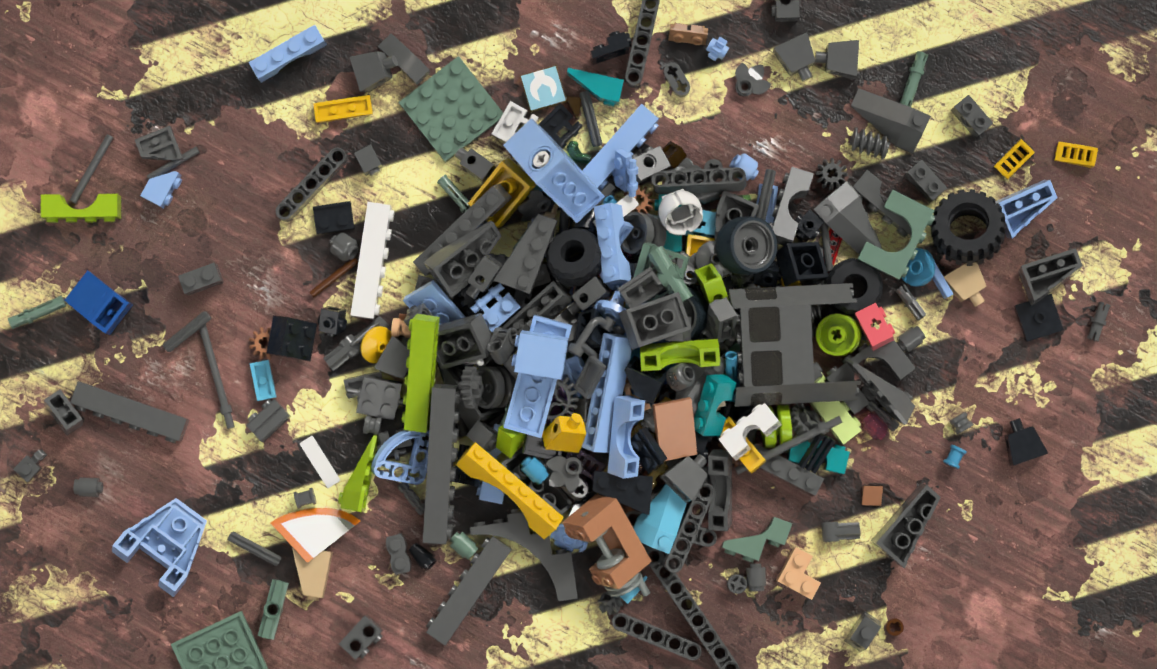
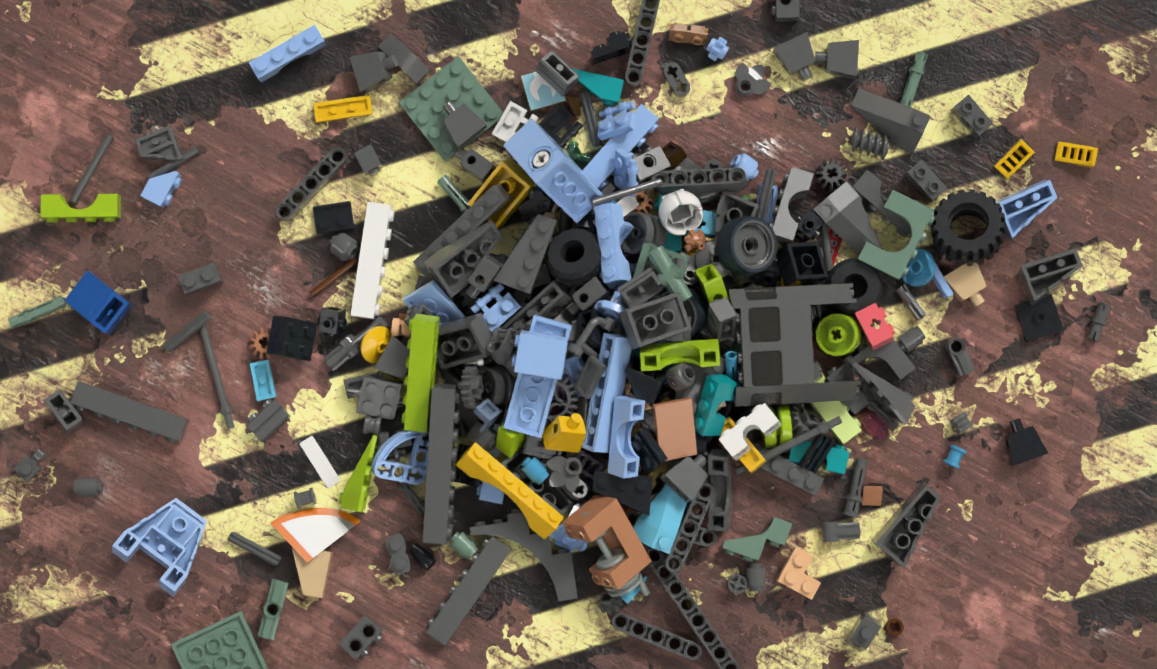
none -> dark grey torso [442,101,487,149]
none -> sand blue panel [473,398,501,433]
none -> dark grey brick [536,50,579,97]
none -> dark grey bar [590,178,662,207]
none -> light blue plate [597,101,636,140]
none -> nougat plant [684,229,706,253]
none -> dark grey pin [842,459,868,518]
none -> dark grey piece [945,338,975,376]

